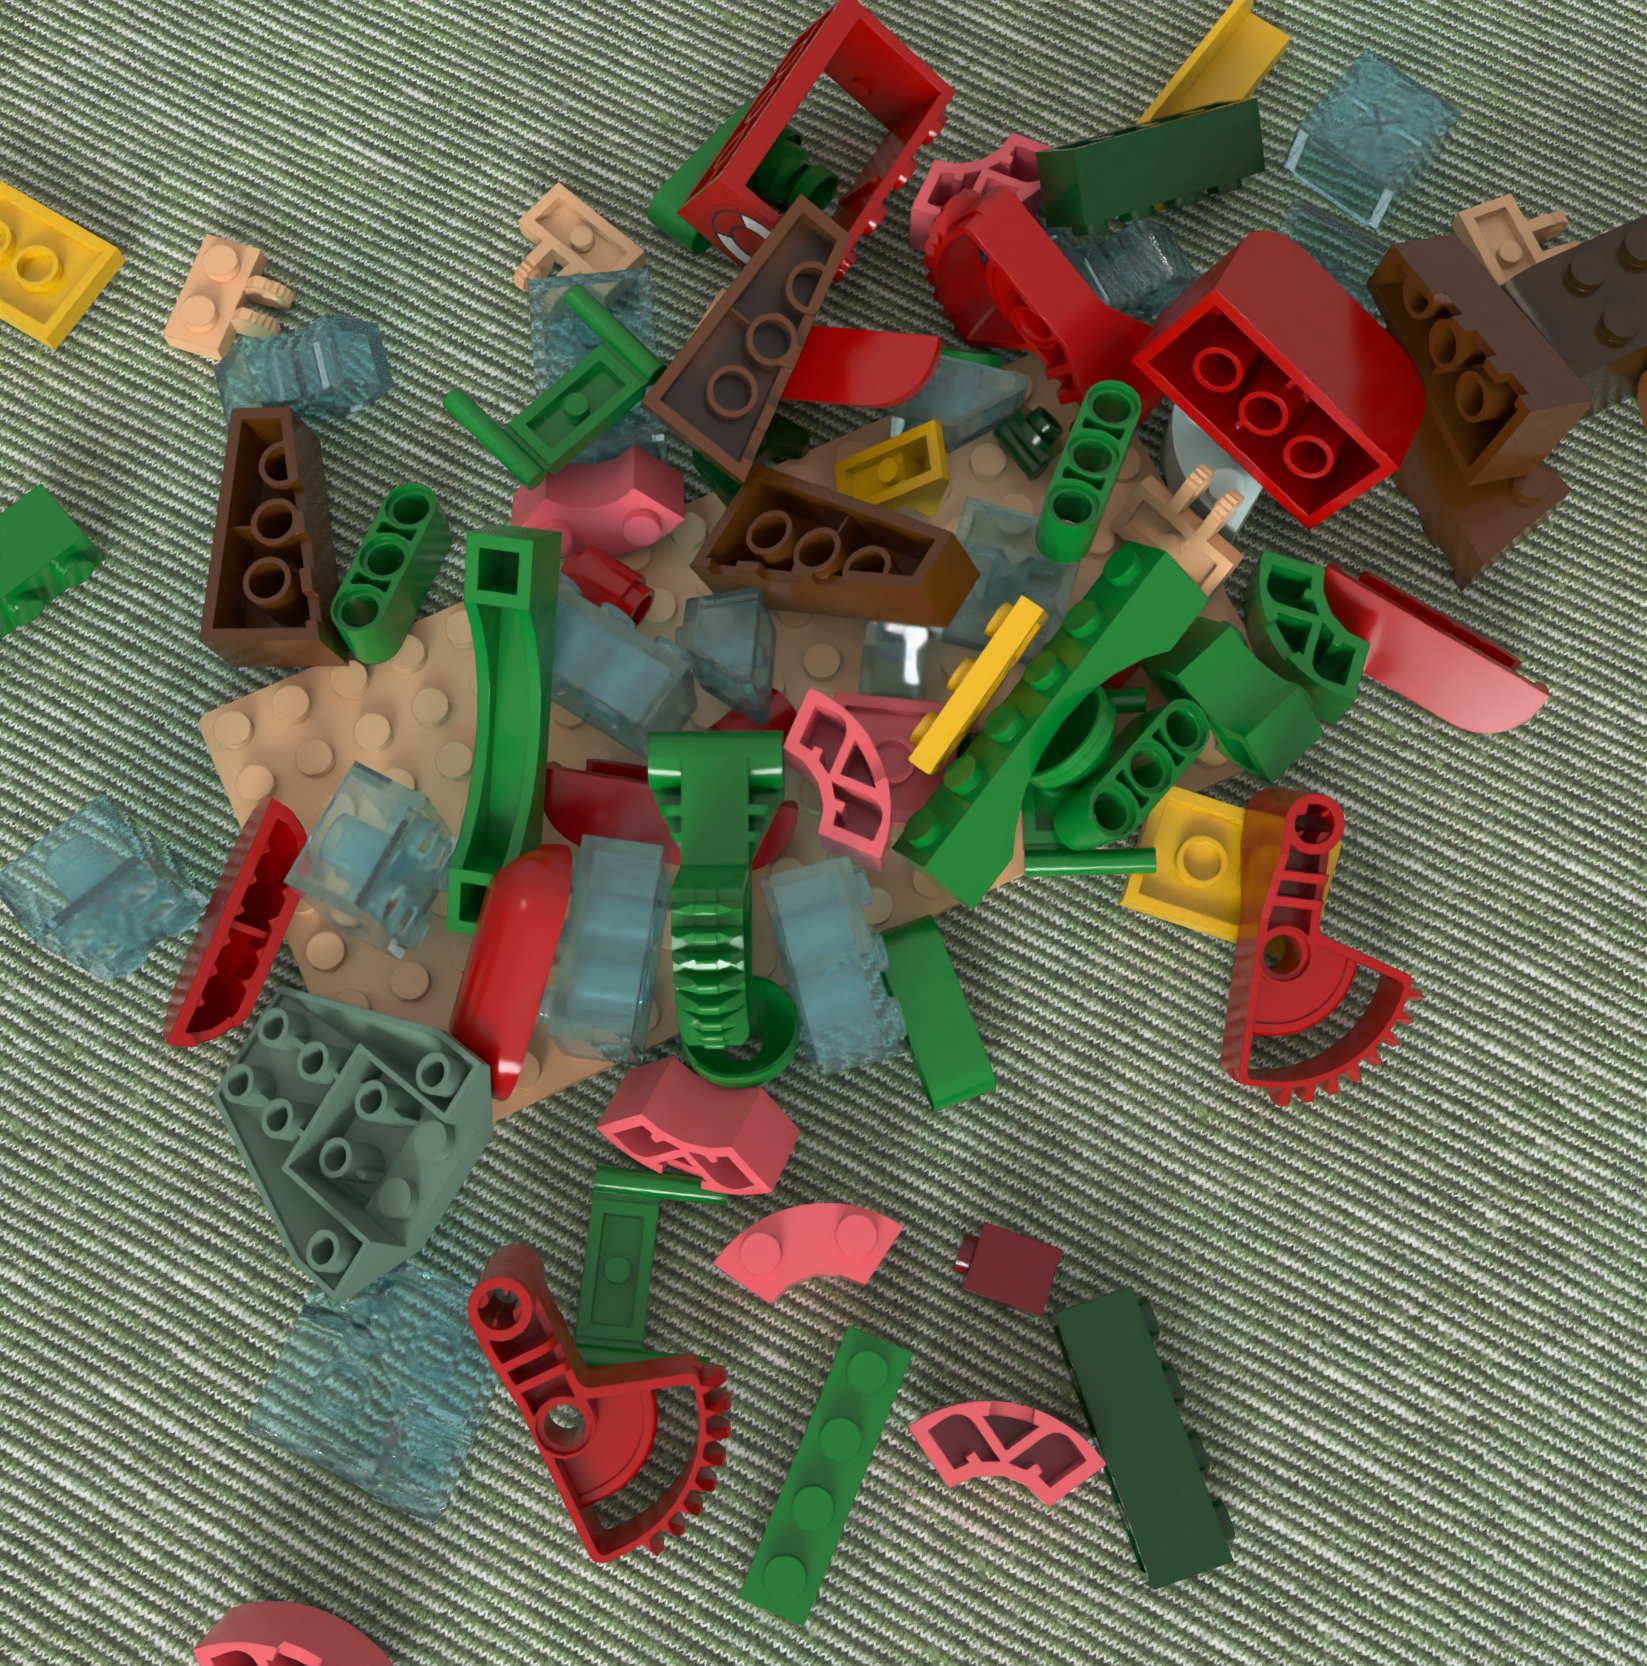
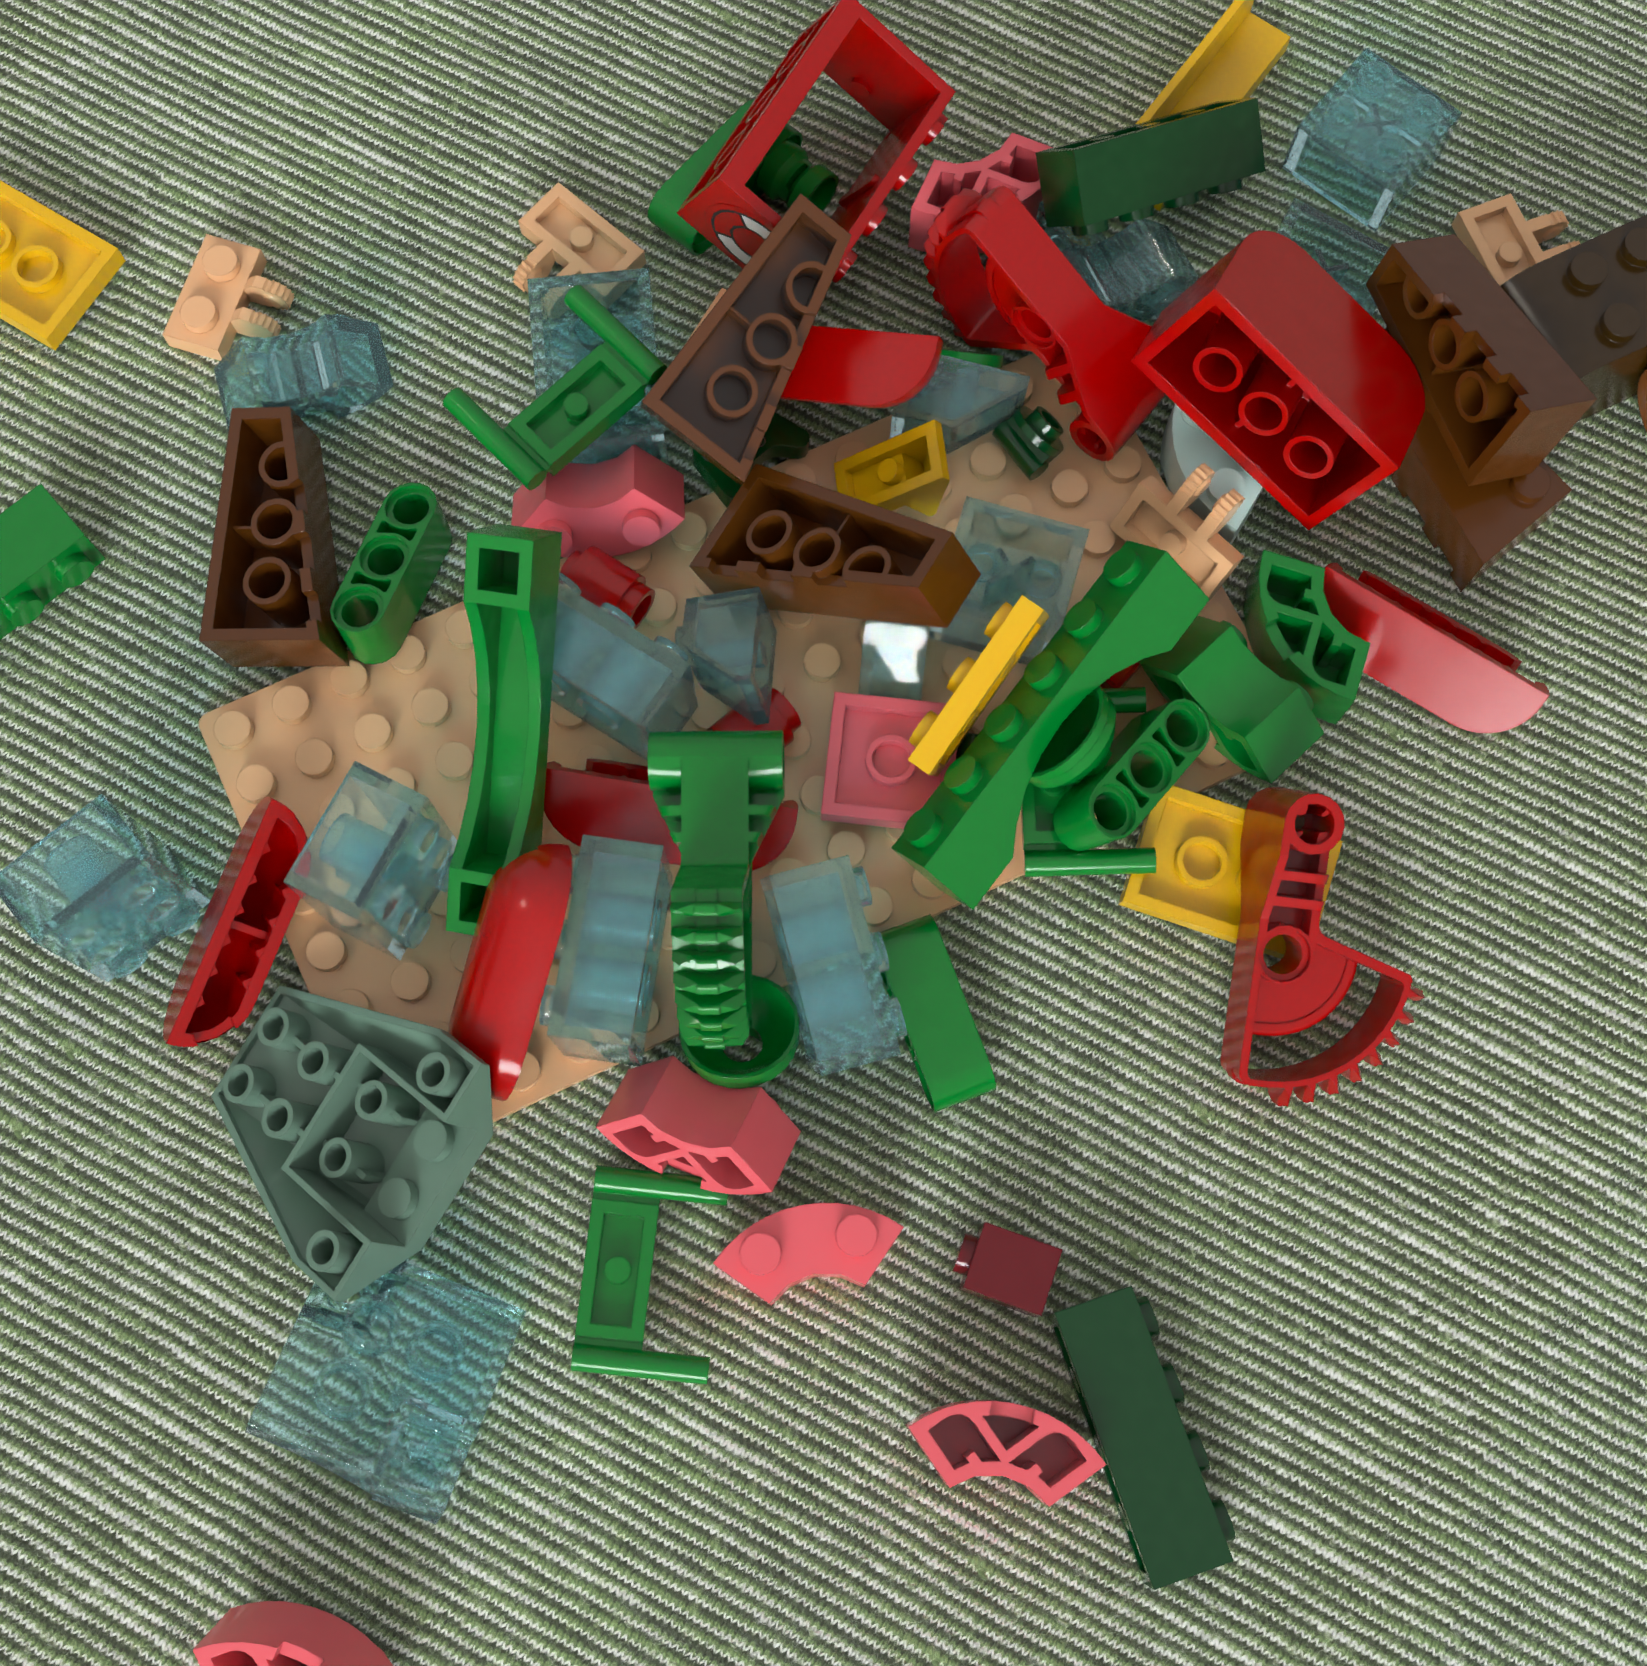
red arm [467,1243,731,1563] -> none
green arch [738,1325,913,1627] -> none
coral brick [783,688,893,874] -> none
green beam [1035,380,1142,564] -> none

